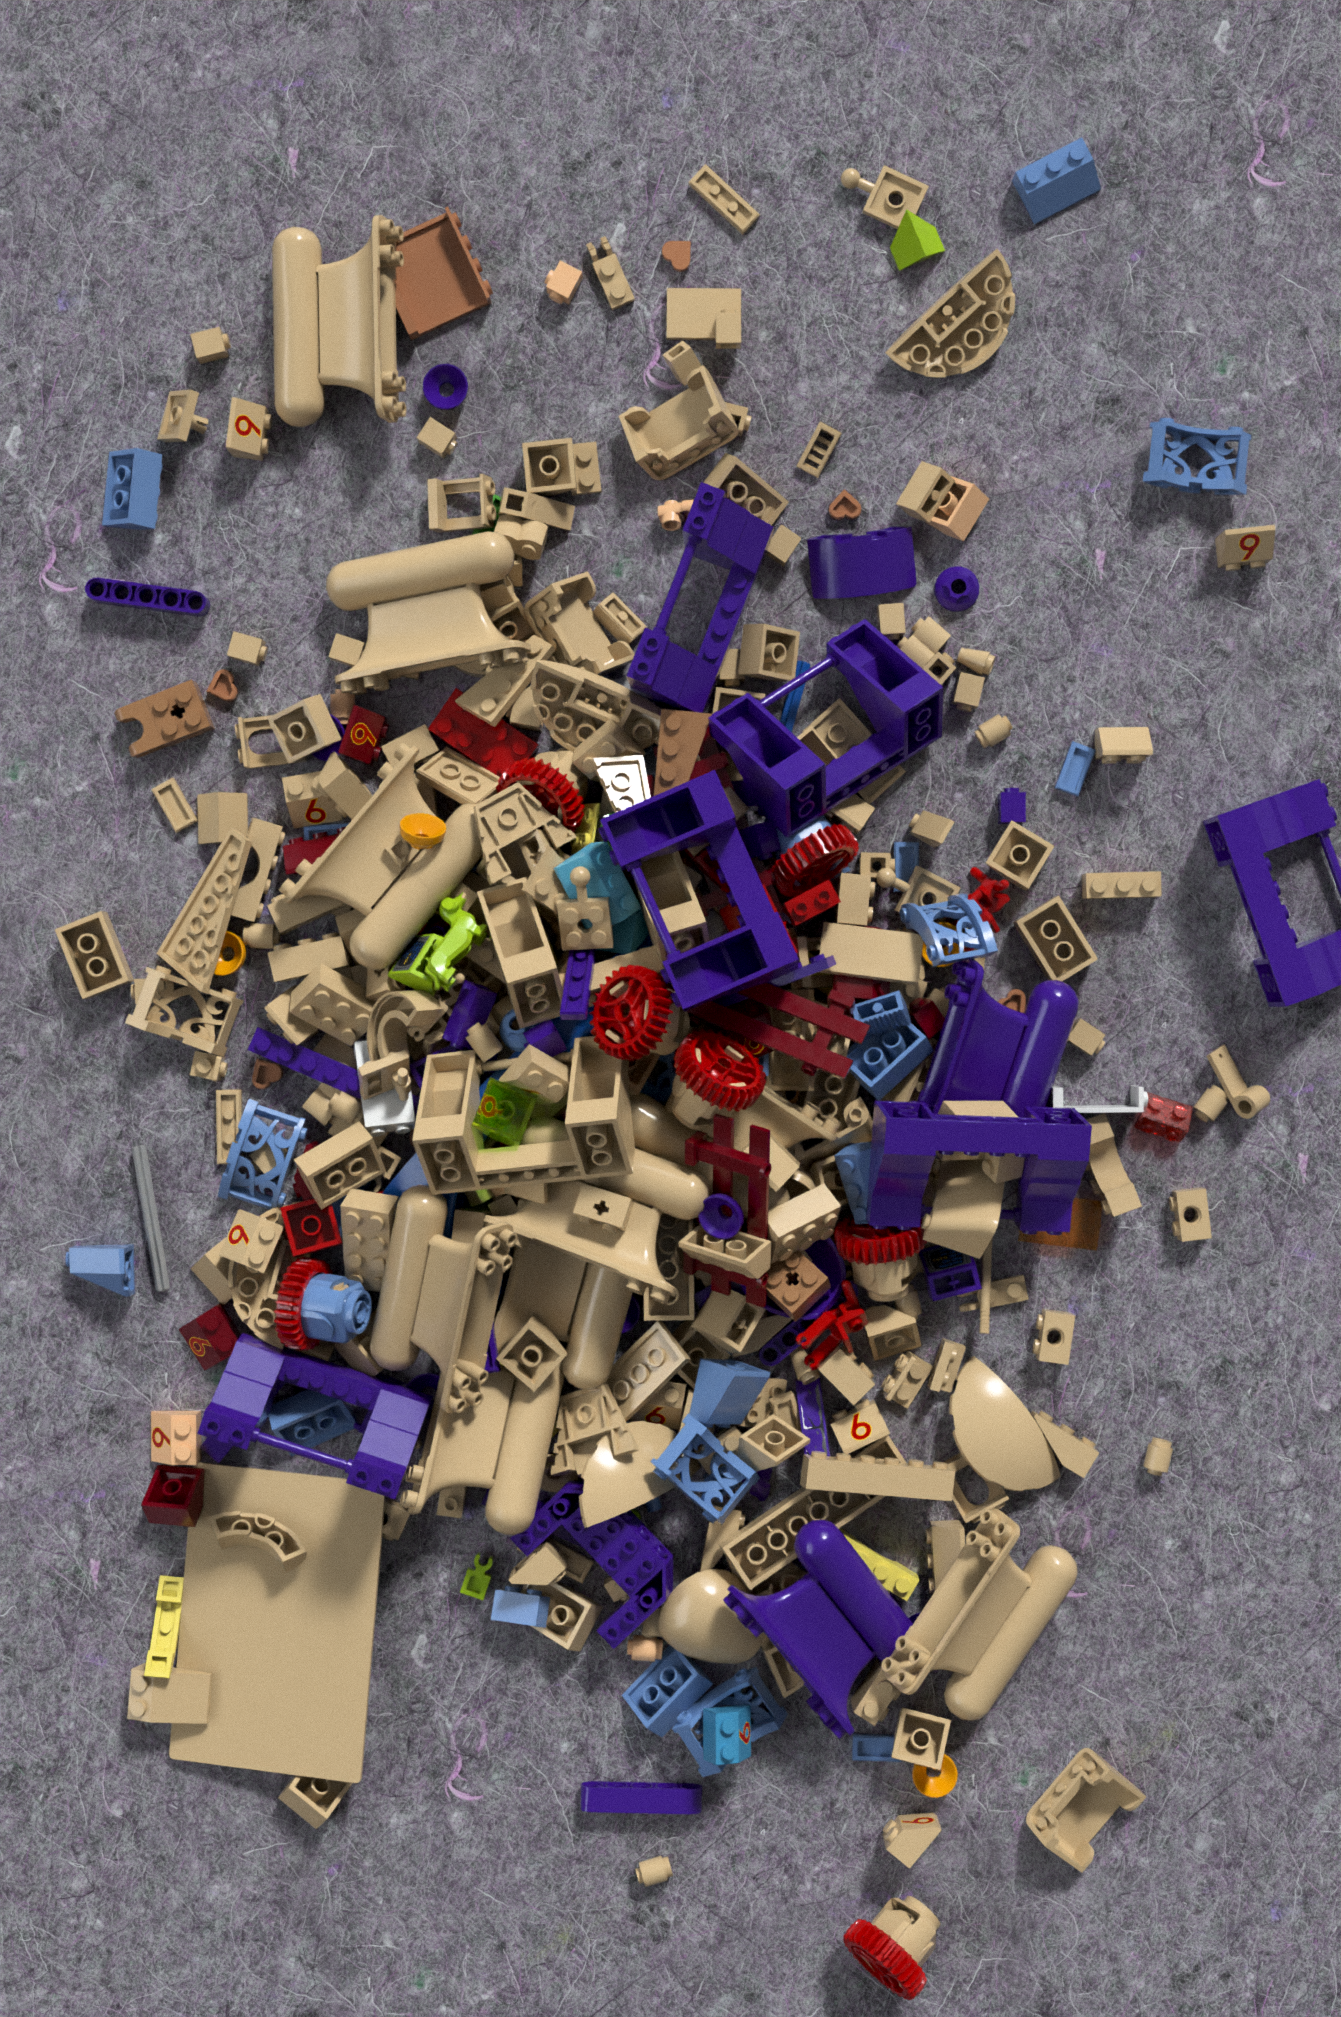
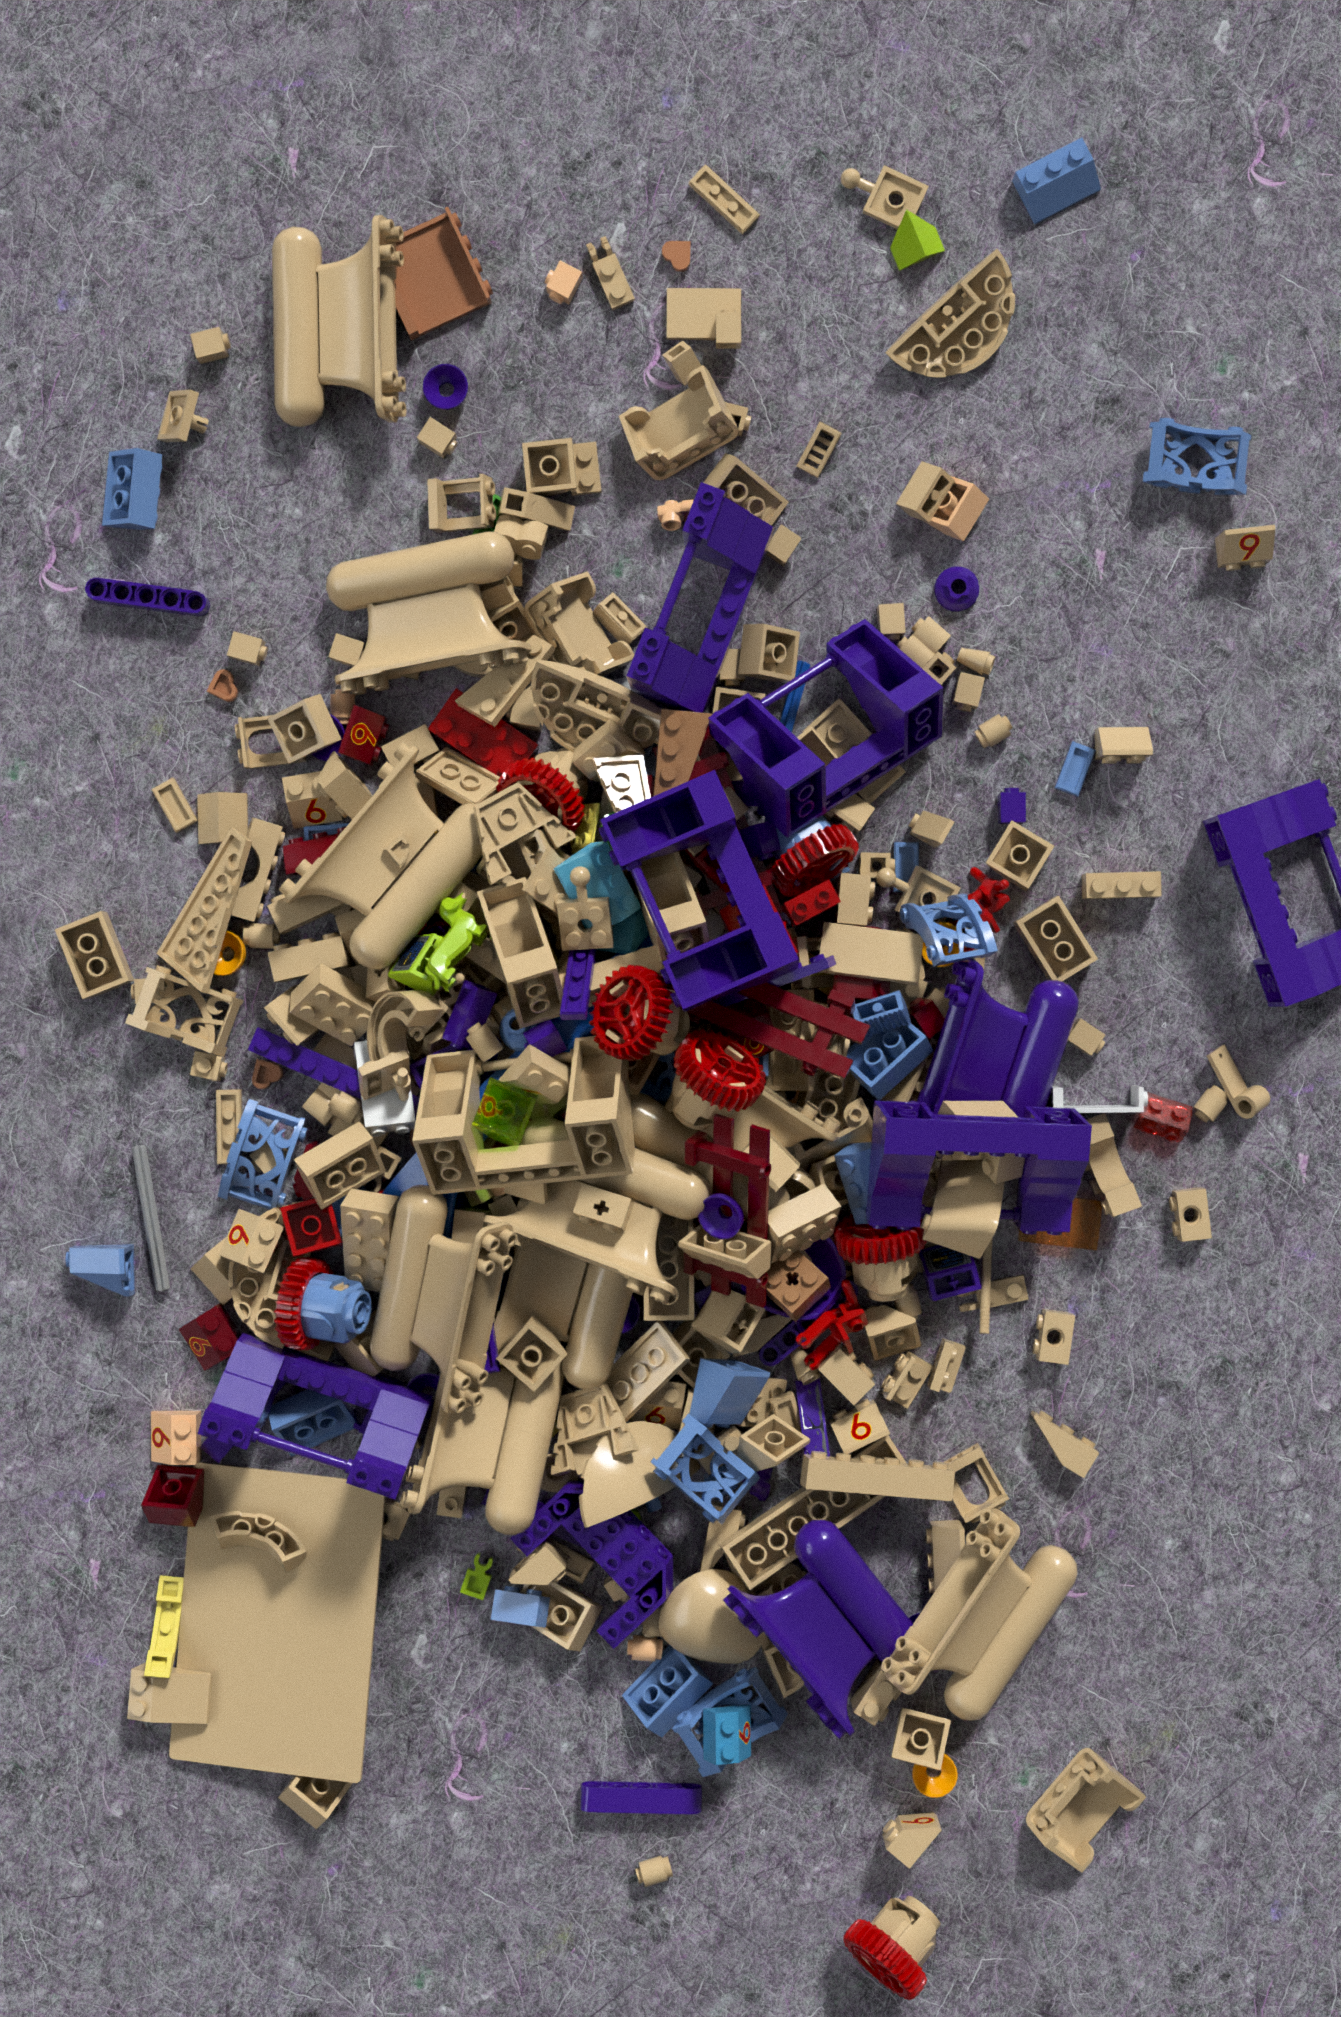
medium nougat brick [114,679,215,758] -> none
tan slope [226,397,272,461] -> none
light orange piece [399,813,446,850] -> none
dark purple panel [807,526,917,599] -> none
nougat tile [829,489,861,521] -> none
light yellow arch [839,1528,920,1601] -> none
medium blue tile [852,1733,902,1762] -> none
tan brick [949,1356,1061,1491] -> none
nougat tile [998,989,1026,1013] -> none
tan brick [1143,1437,1173,1476] -> none

